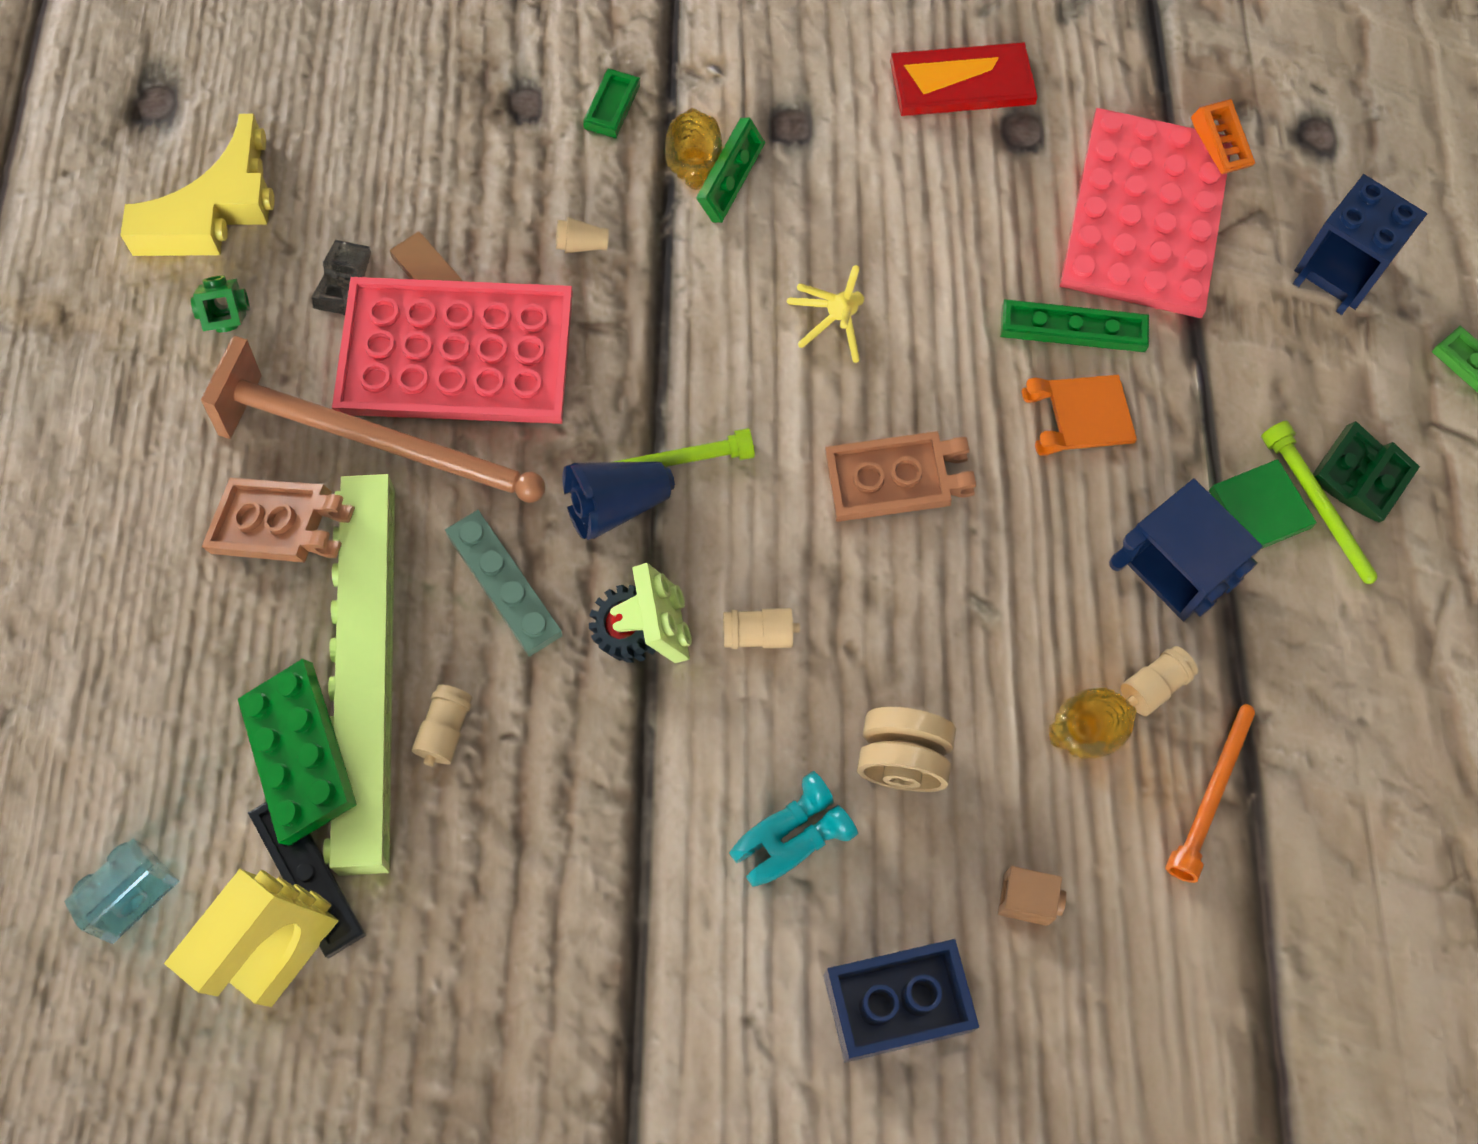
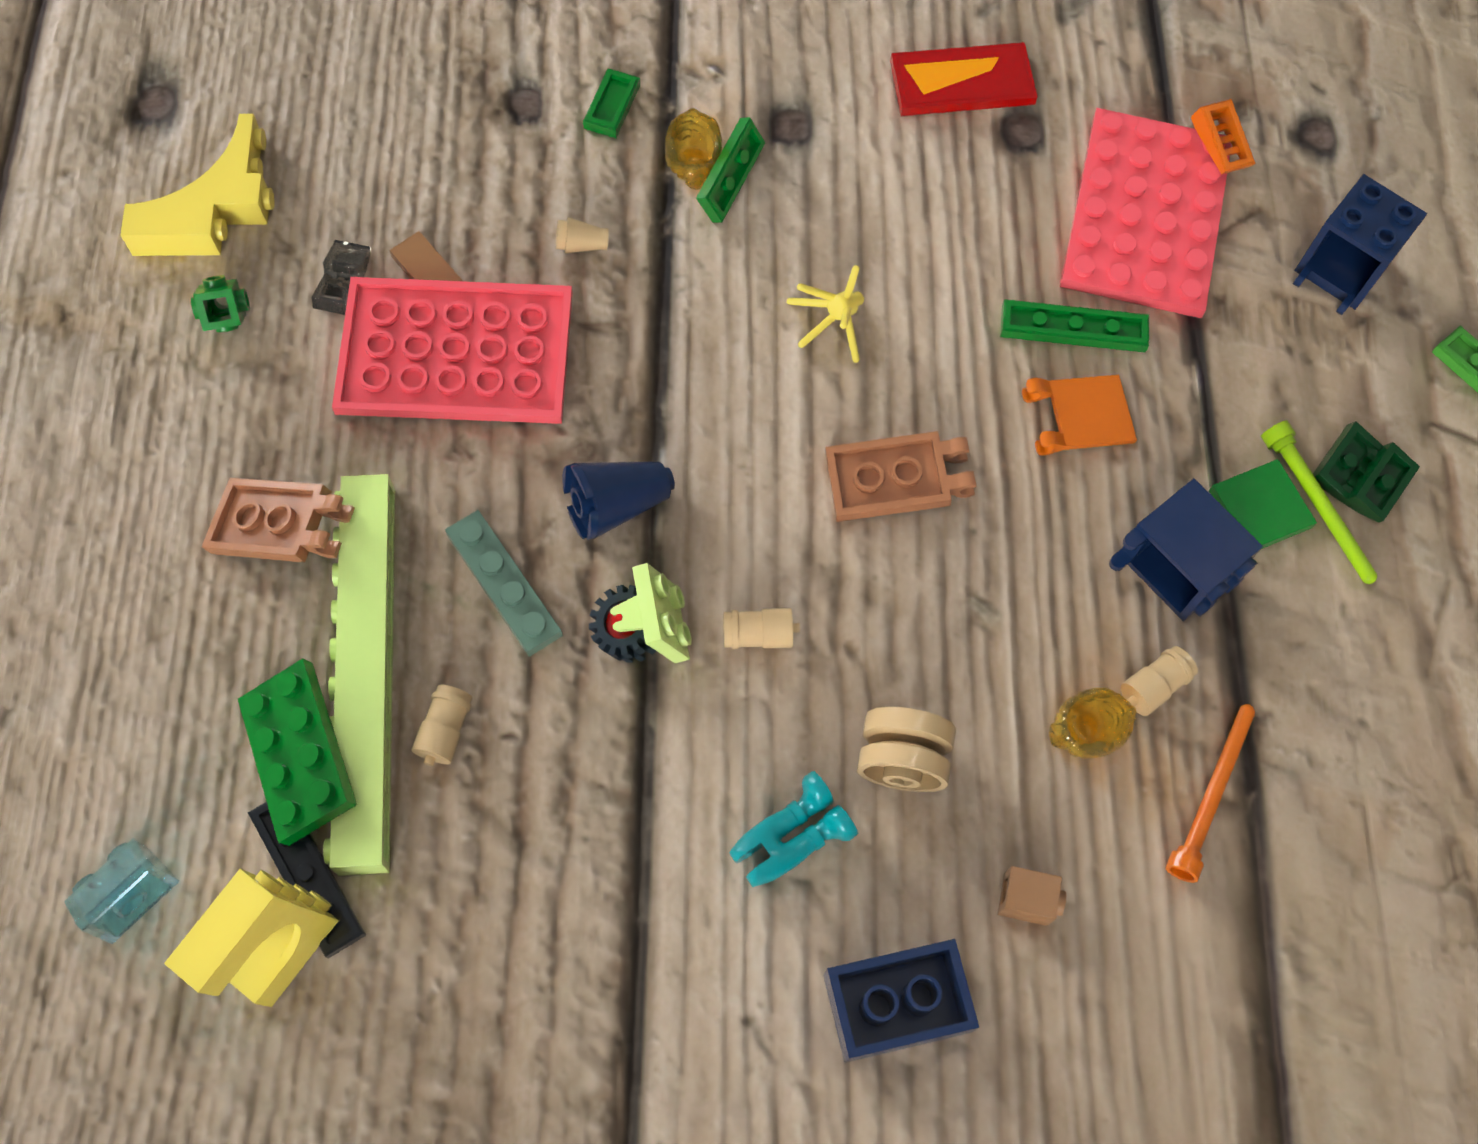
nougat piece [201,335,545,503] -> none
lime piece [614,428,755,467] -> none

